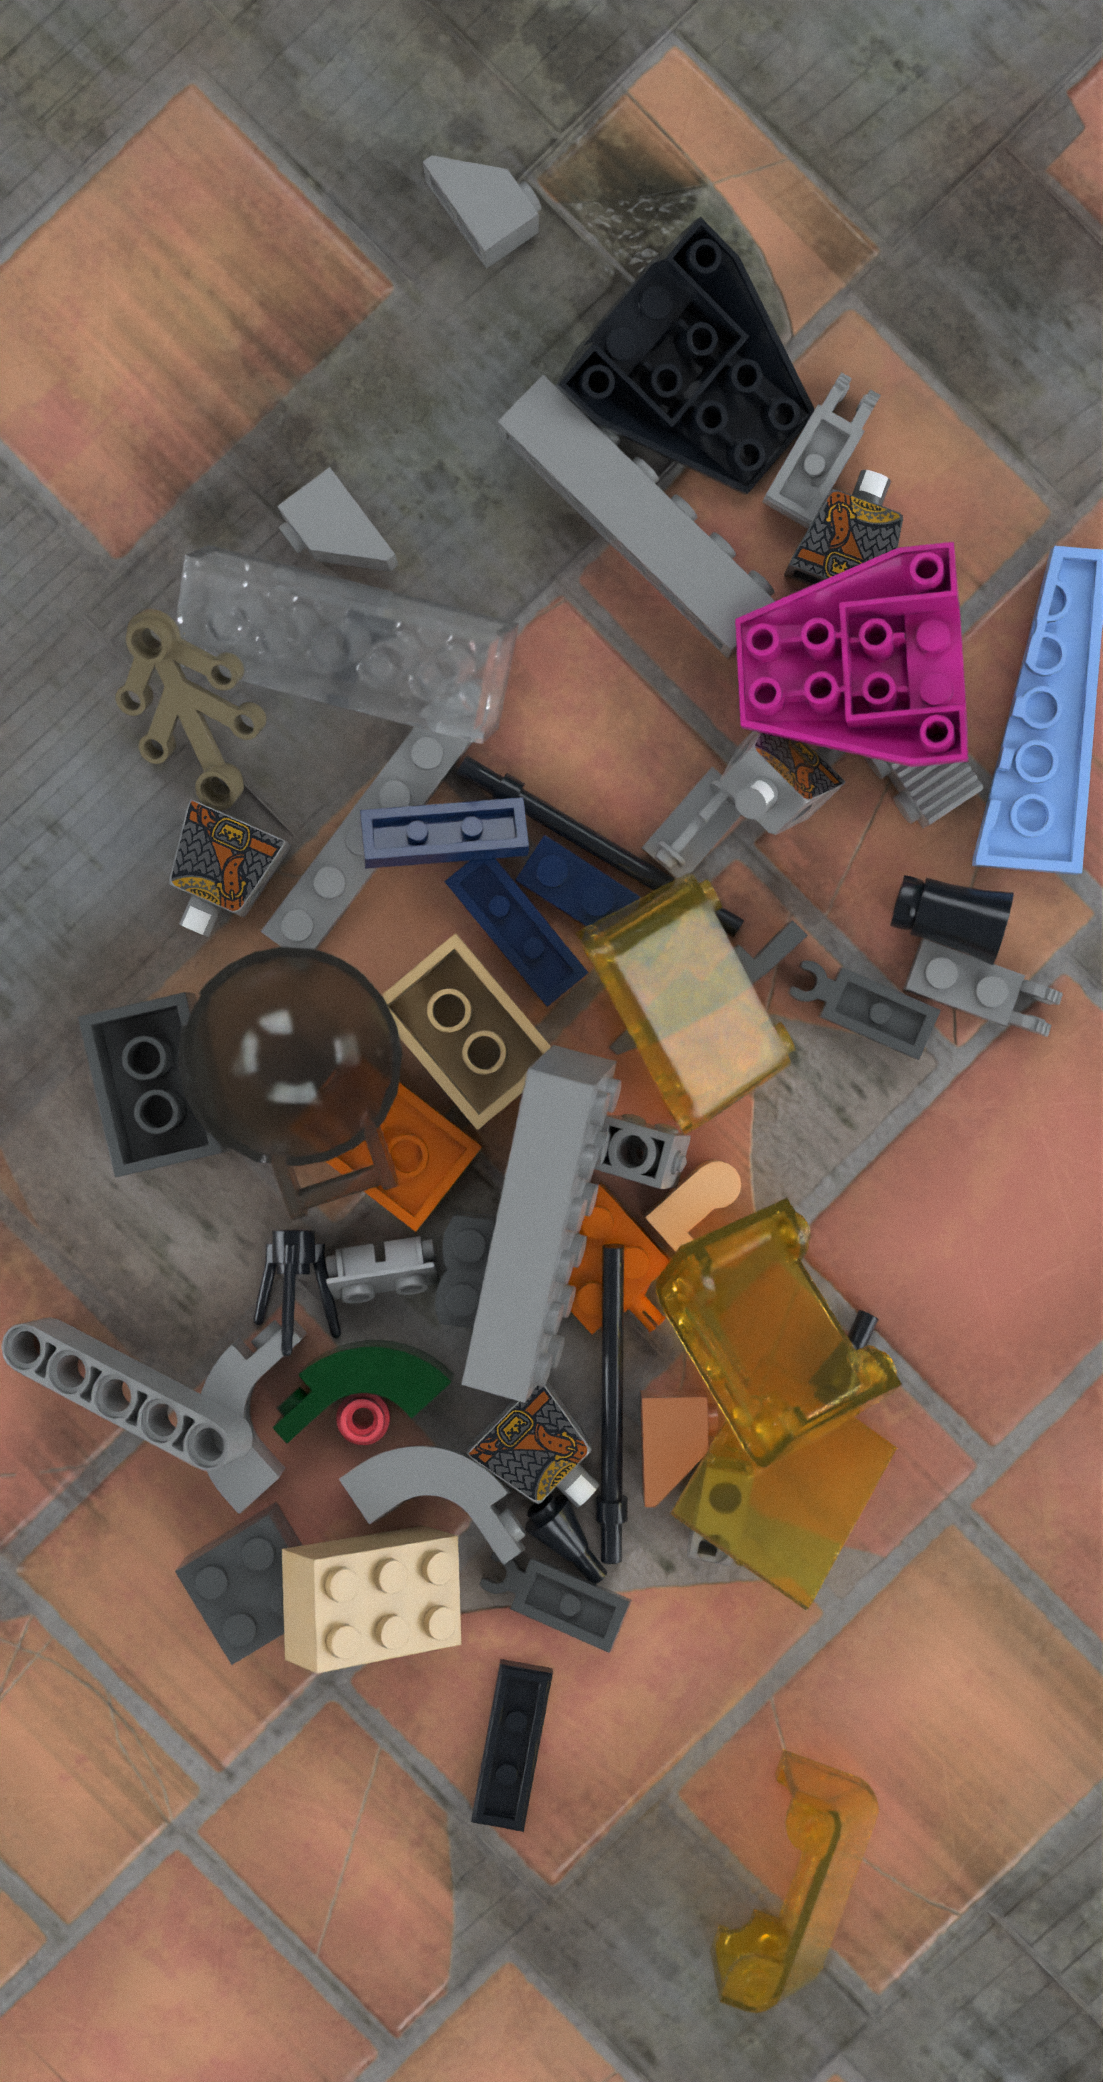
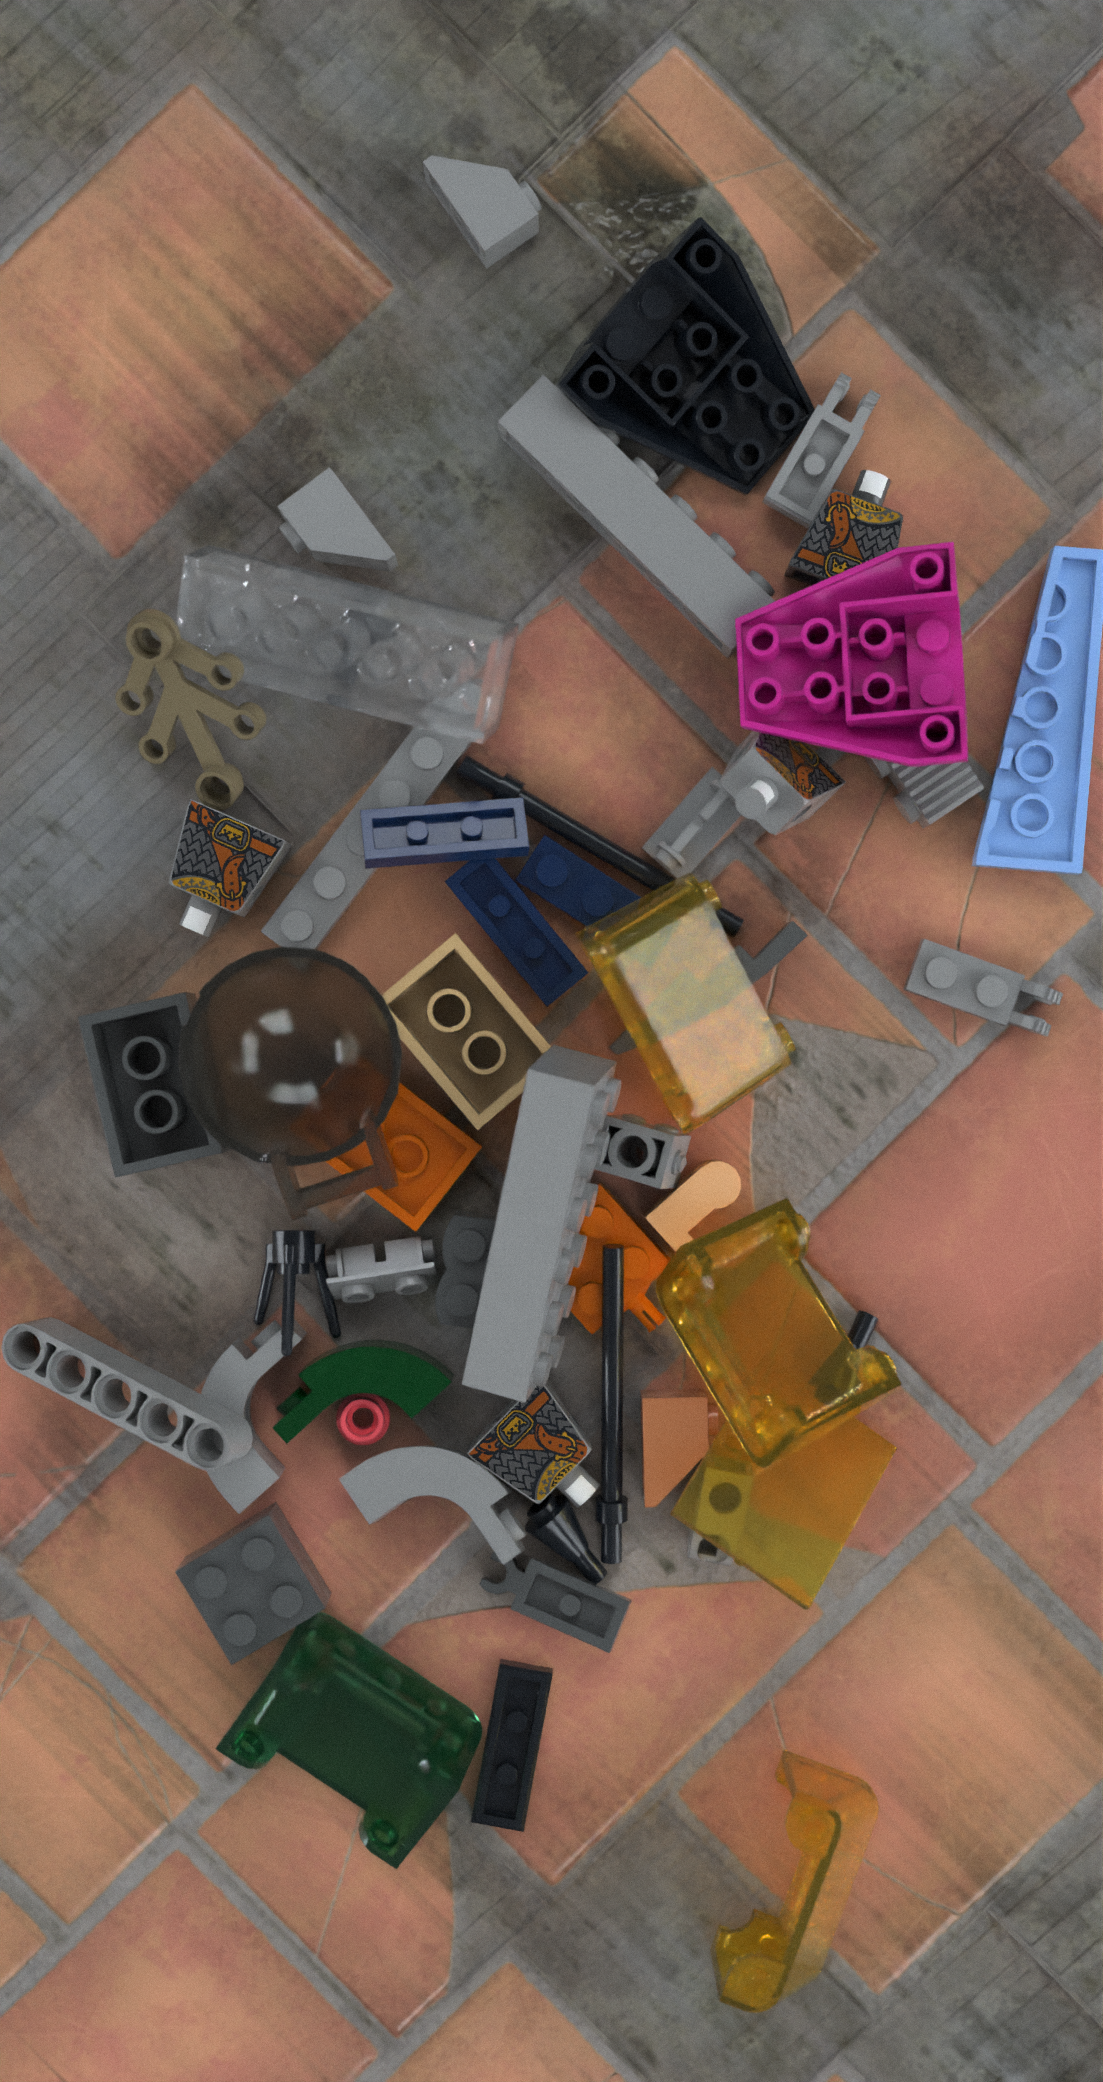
tan brick [282,1526,461,1673] -> none
dark grey plate [787,961,941,1060] -> none
black plant [890,875,1014,965] -> none
none -> clear green windscreen [215,1612,483,1869]

